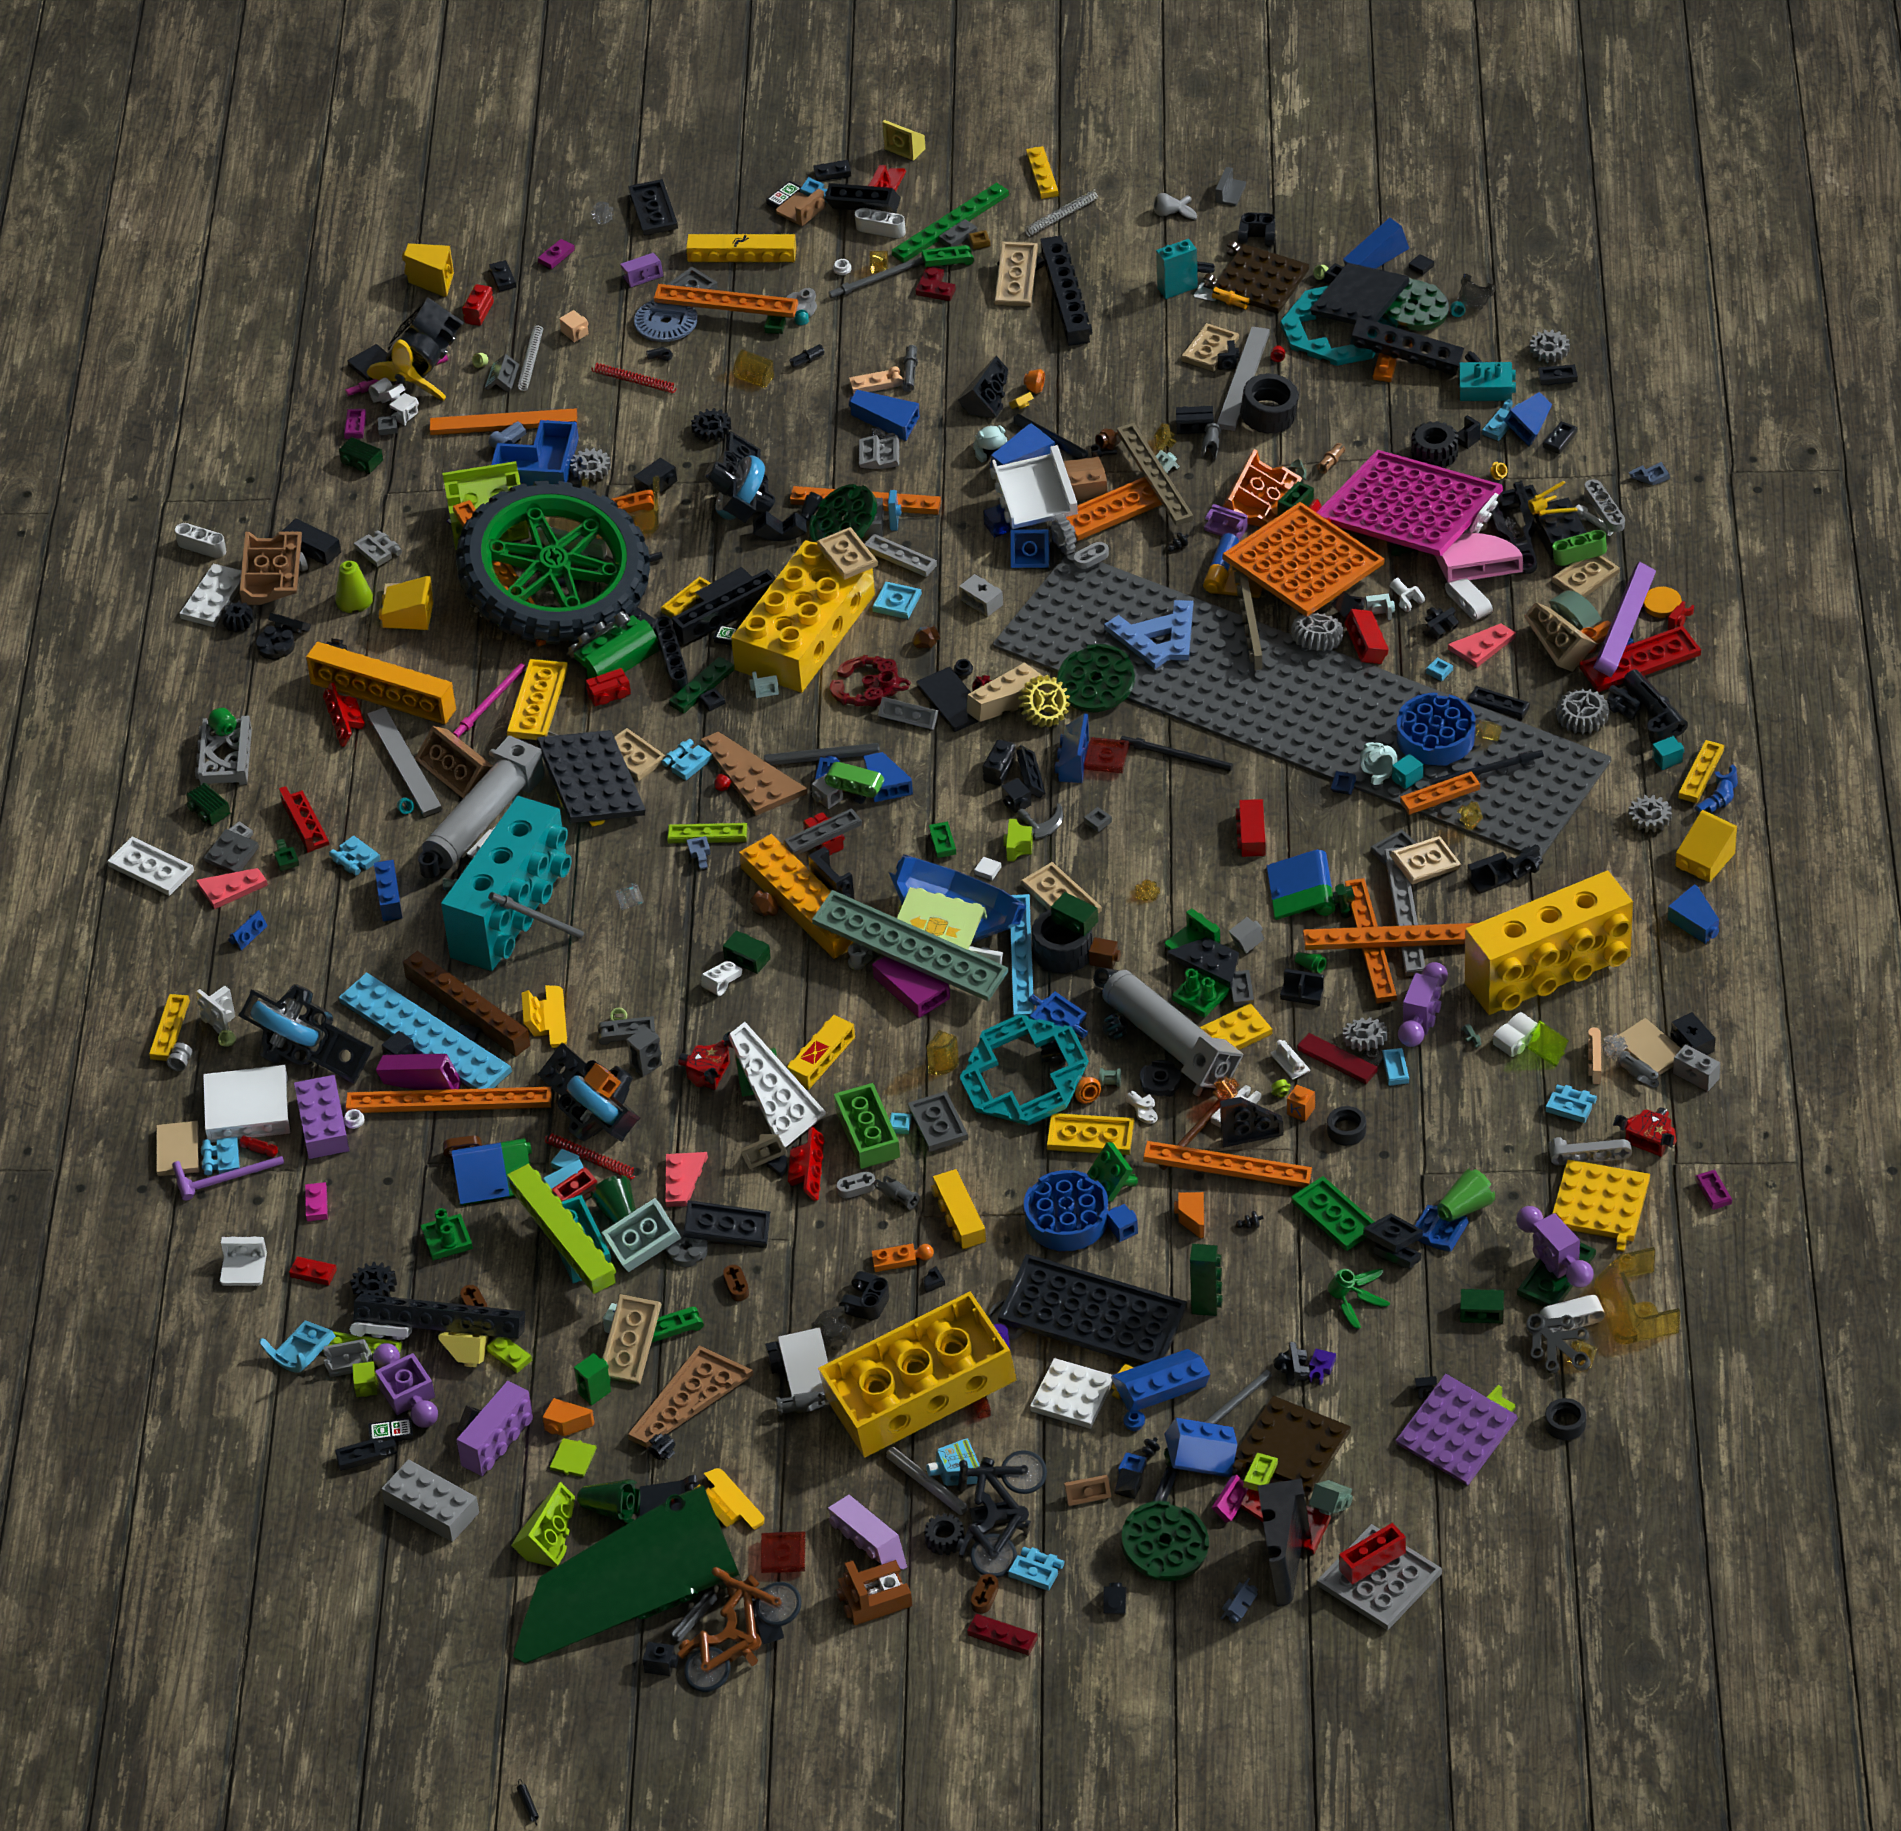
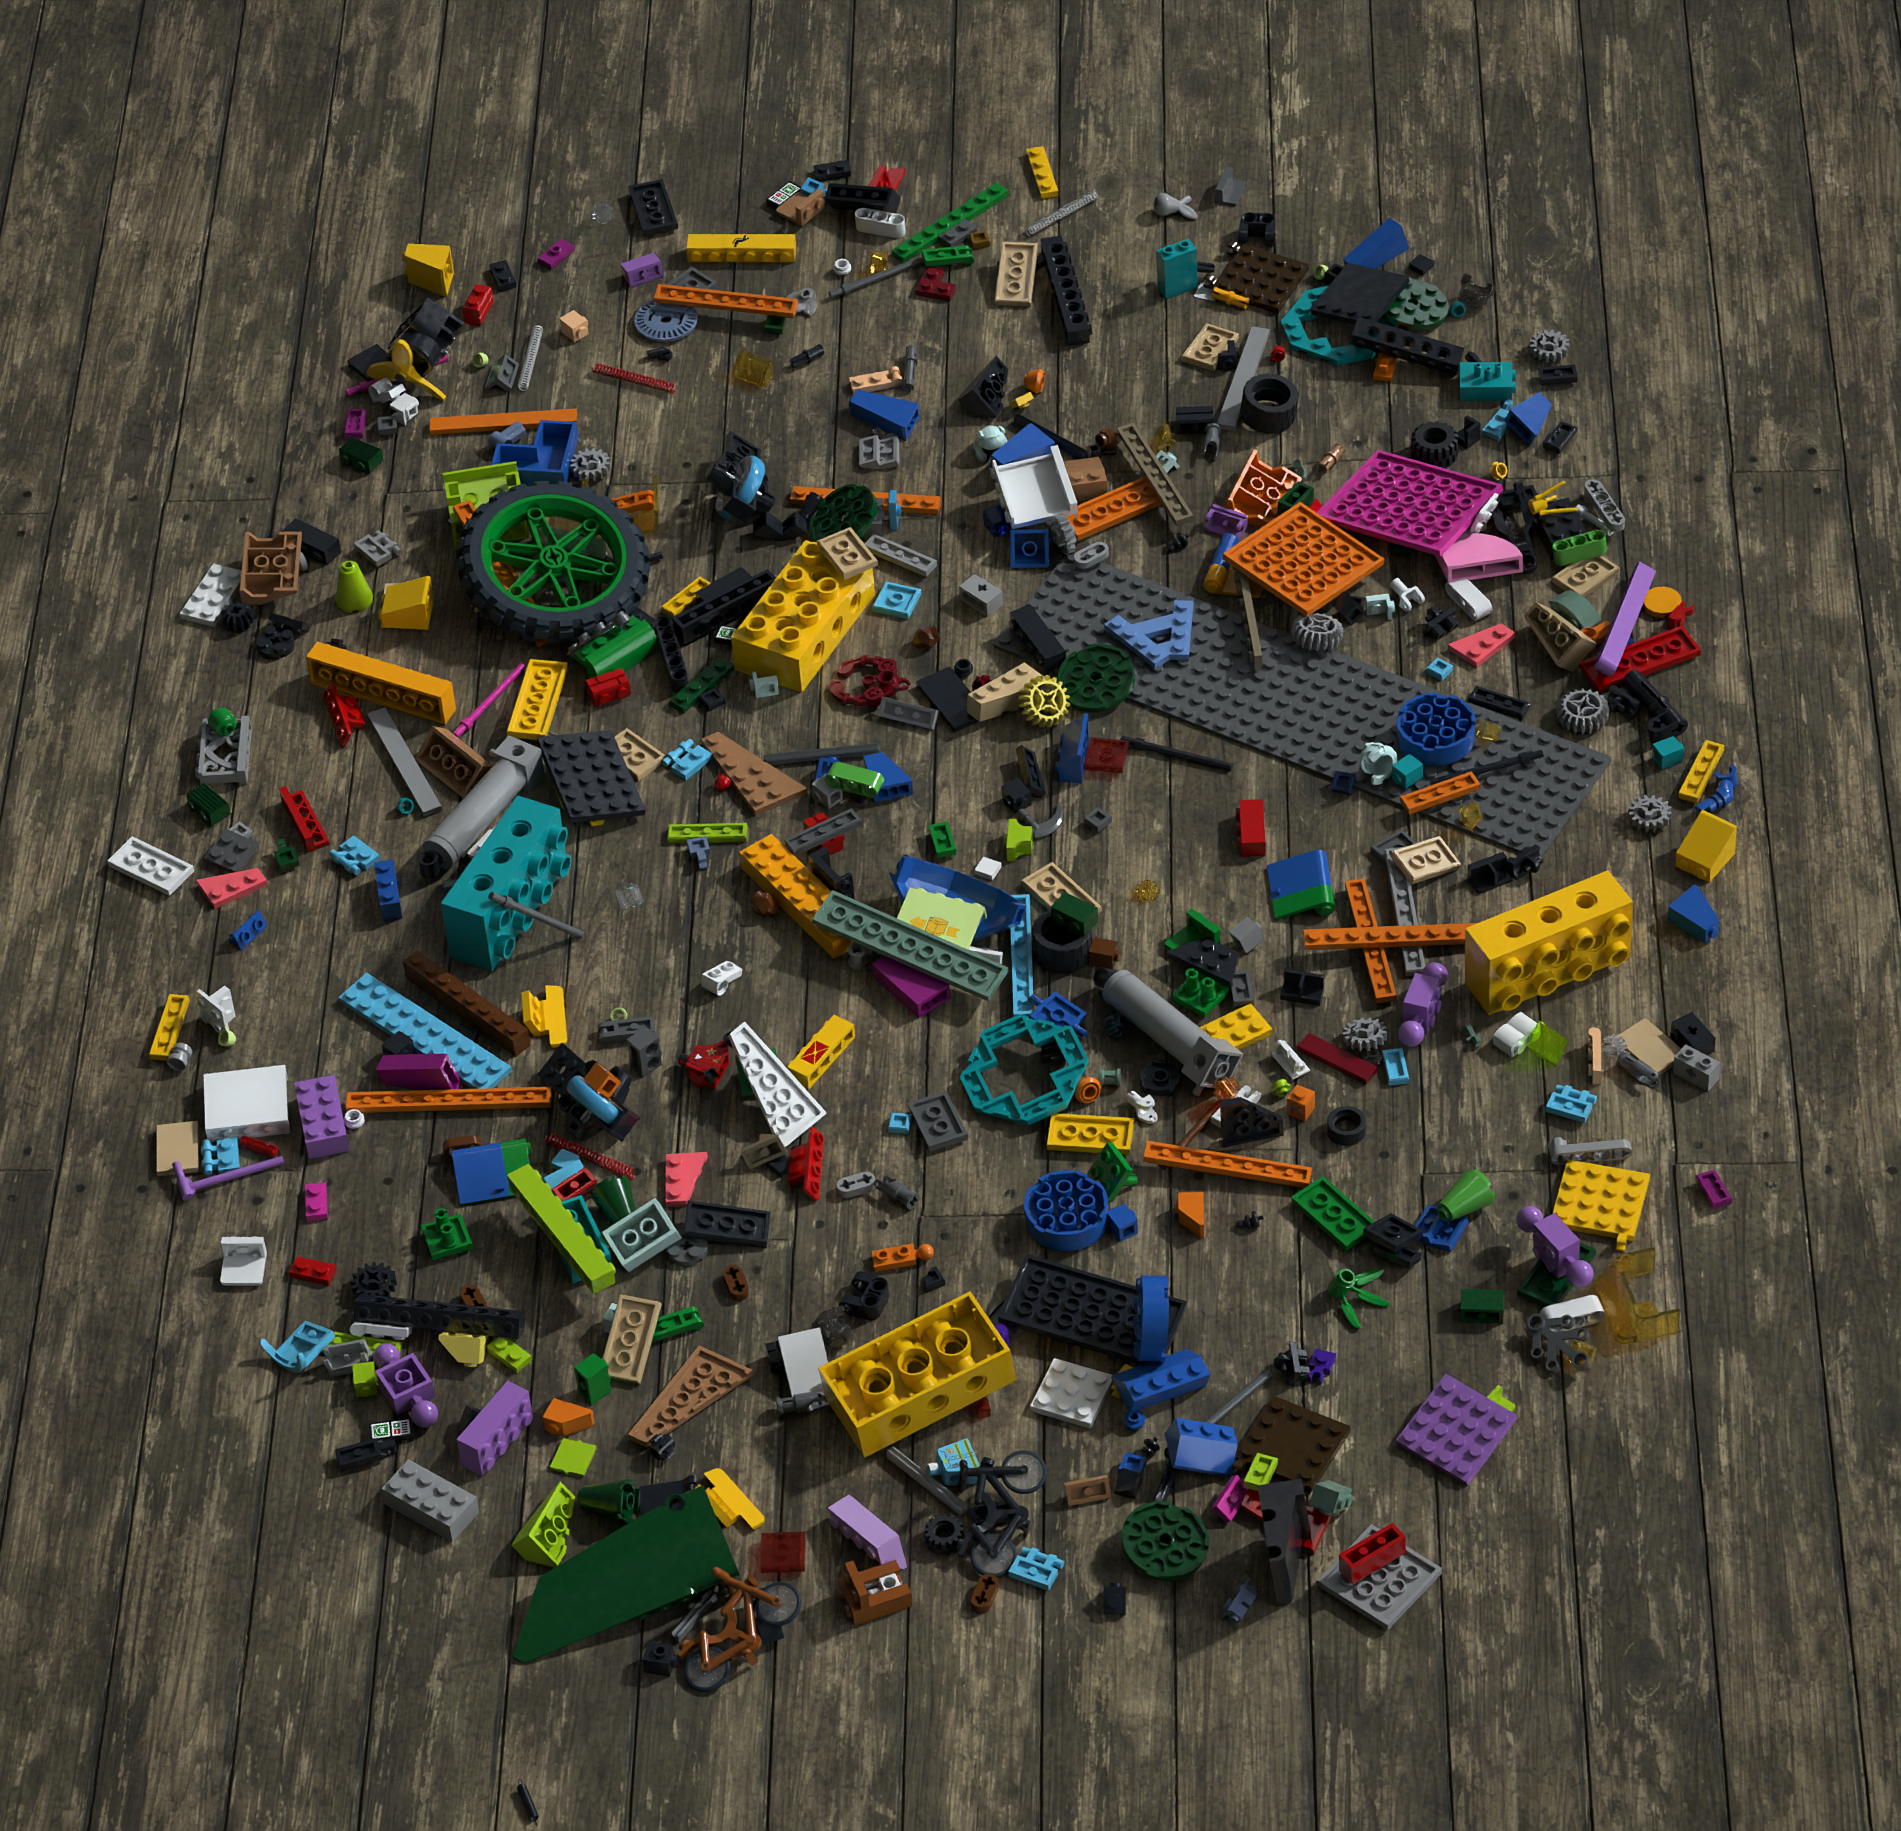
white beam [175,523,226,558] -> none
black piece [238,984,374,1083] -> none
black brick [633,457,678,497] -> none
black gear [691,408,732,442] -> none
dark green brick [723,930,771,974] -> none
teal hinge [794,309,809,325] -> none
bright green brick [834,1083,900,1169] -> none
light yellow slope [882,120,925,161] -> none
clear yellow brick [927,1030,959,1075] -> none
yellow brick [931,1169,986,1249] -> none
dark red plate [967,1614,1038,1656] -> none
black brick [982,739,1016,786] -> none
dark green brick [1190,1244,1223,1316] -> none
green cone [1295,952,1326,973] -> none
dark green plate [1332,884,1355,918] -> none
red brick [1344,609,1389,664] -> none
black tile [1413,1376,1437,1399] -> none
black tyre [1545,1398,1587,1440] -> none
red torso [1613,1107,1677,1157] -> none
sand blue slope [1629,462,1670,485] -> none
none -> black brick [1008,604,1066,673]
none -> blue brick [1133,1275,1169,1362]

